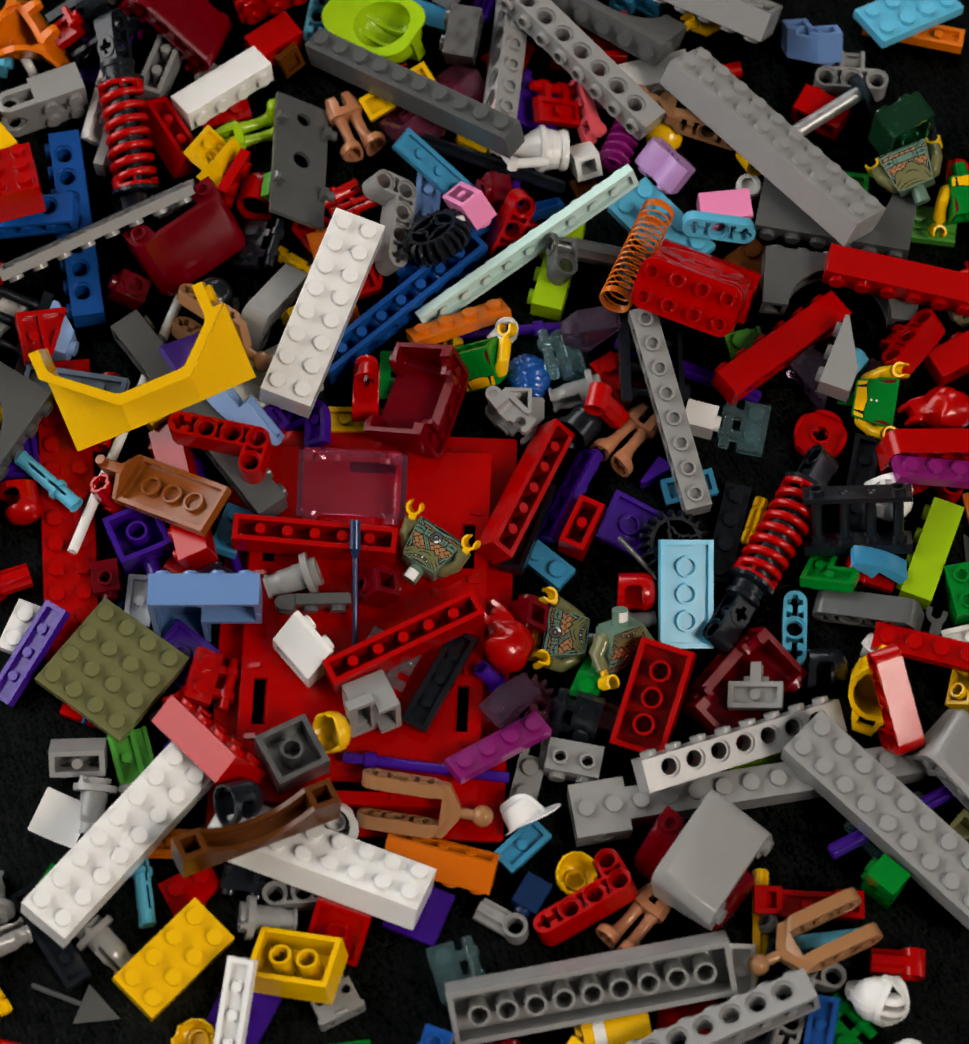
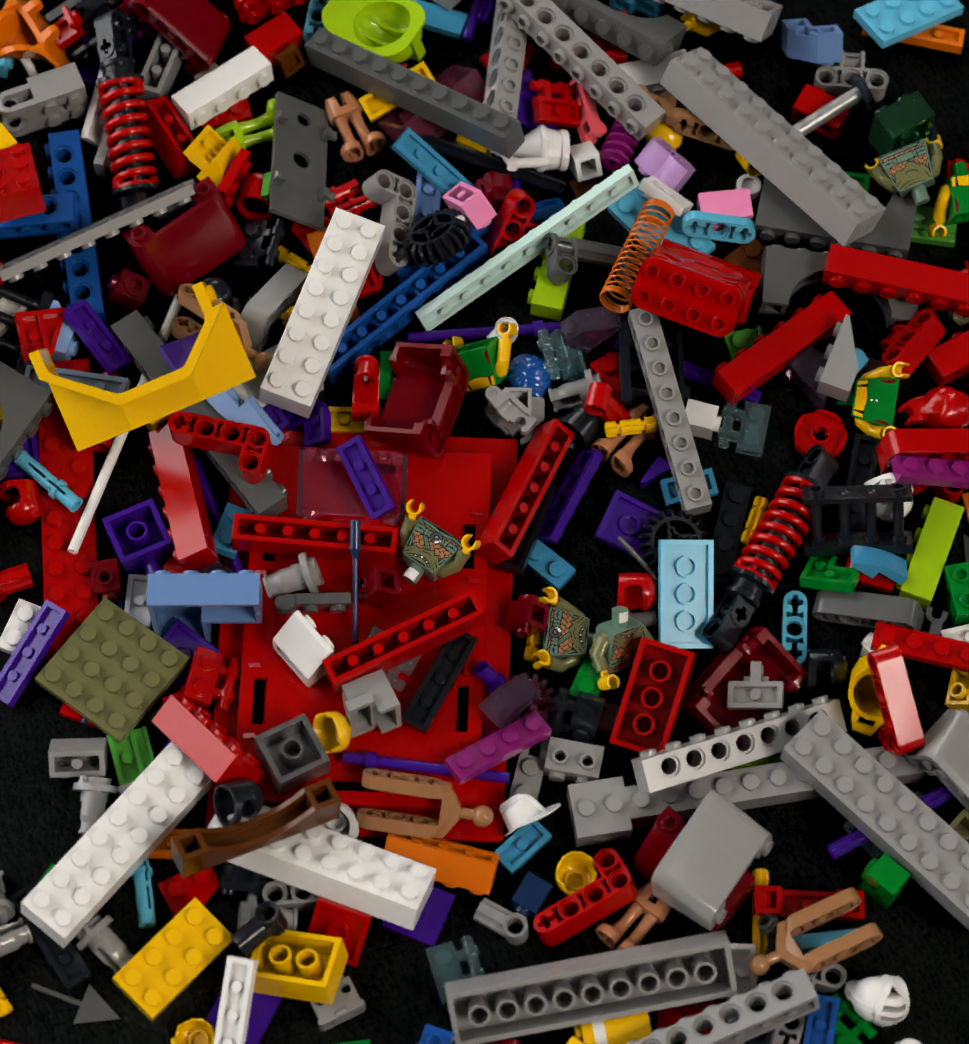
white sticker [28,787,82,848] -> none
red piece [90,473,127,516] -> none
dark orange hinge [95,454,232,537] -> none
orange plate [405,298,512,344] -> none
flat silver brick [439,3,484,69] -> none
red piece [483,598,535,673] -> none
red brick [558,494,605,561] -> none
red piece [869,947,926,981] -> none
none -> dark purple plate [62,299,132,375]
none -> black piece [230,901,288,957]
none -> dark purple plate [336,435,397,520]
none -> yellow axle [604,416,657,438]
none -> white plate [638,176,694,217]

